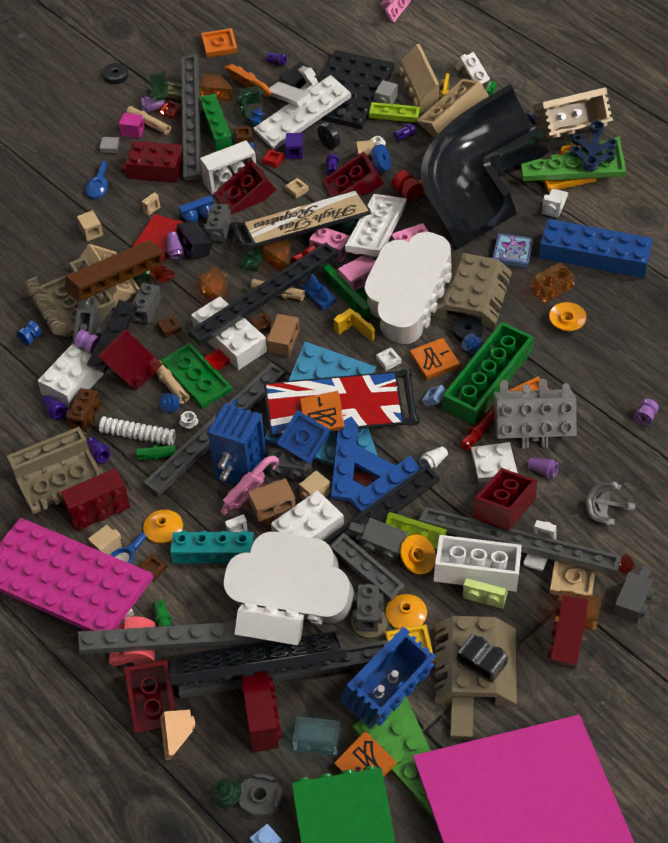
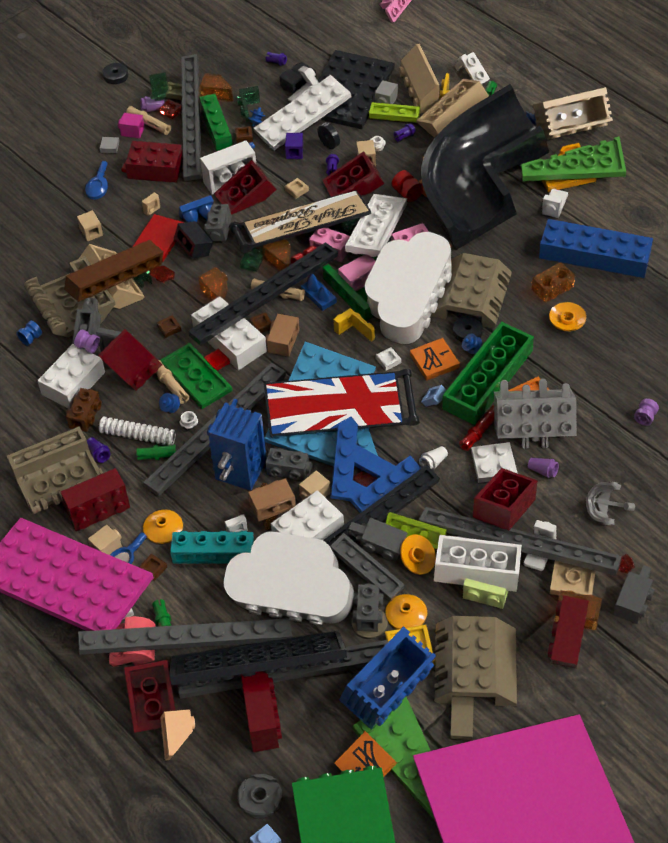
dark purple cone [41,395,66,420] -> none
black plate [87,300,137,374] -> none
dark grey brick [130,283,161,324] -> none
medium lavender cone [167,232,184,259] -> none
orange tile [201,28,238,58] -> none
clear green cone [212,778,242,809] -> none
bright pink plate [221,456,279,515] -> none
orange plate [224,64,271,98] -> none
white brick [235,603,304,645] -> none
red tile [262,149,285,168] -> none
white tile [269,82,312,107] -> none
blue plate [277,410,331,464] -> none
clear light blue brick [293,716,341,756] -> none
orange tile [300,390,345,432] -> none
blue piece [371,144,391,172] -> none
black brick [456,634,508,683] -> none
tile [493,234,533,268] -> none
dark blue plant [570,121,617,171] -> none

